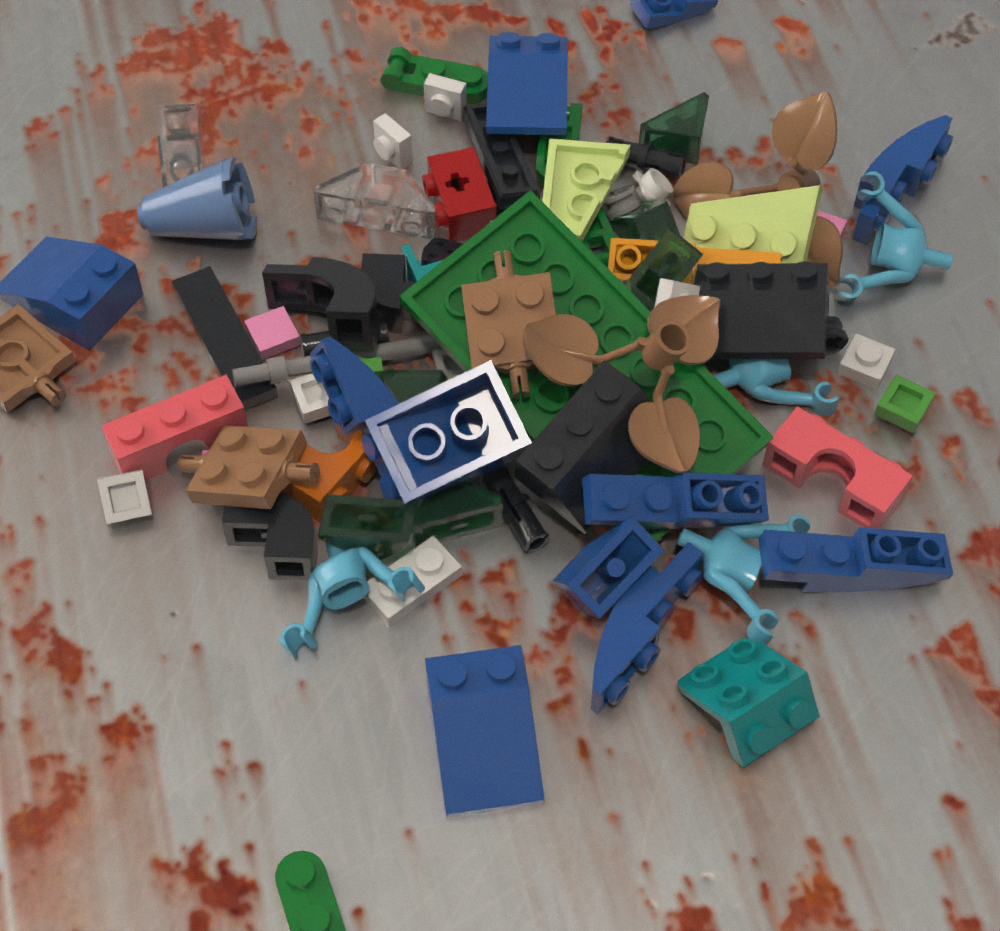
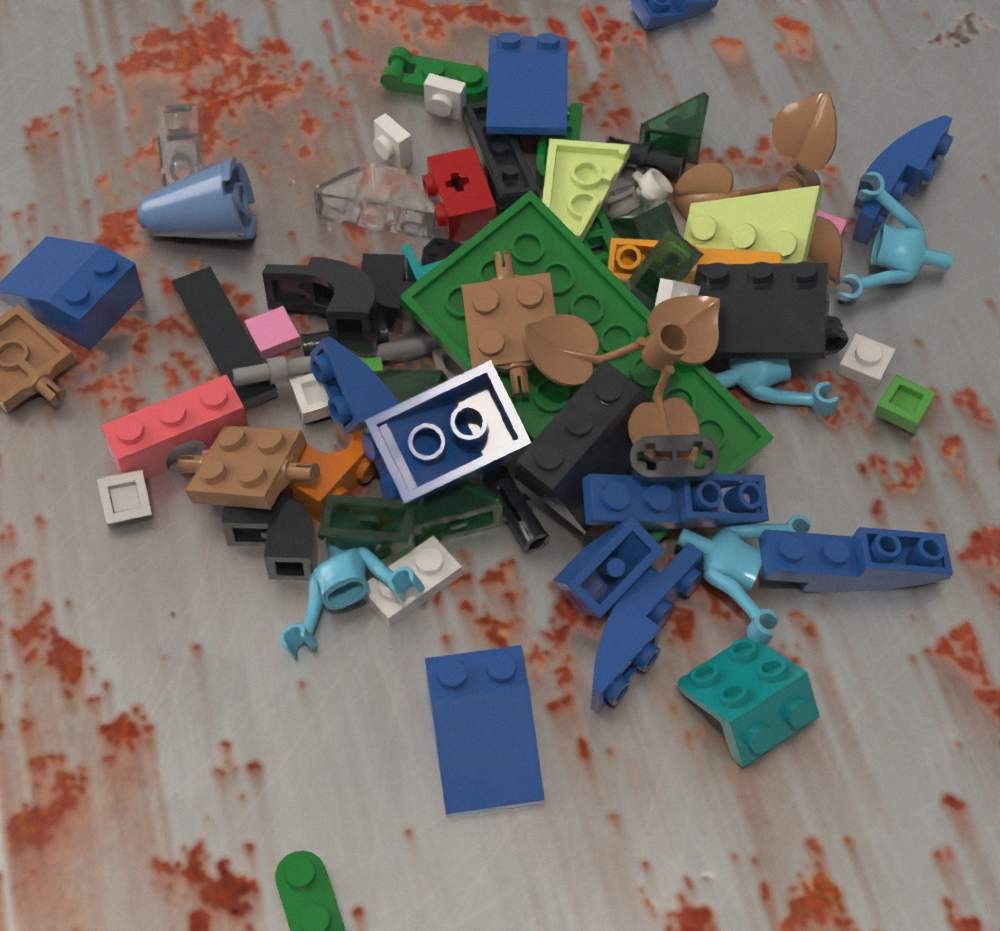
coral arch [762,406,913,529] -> none
none -> black beam [628,434,720,483]

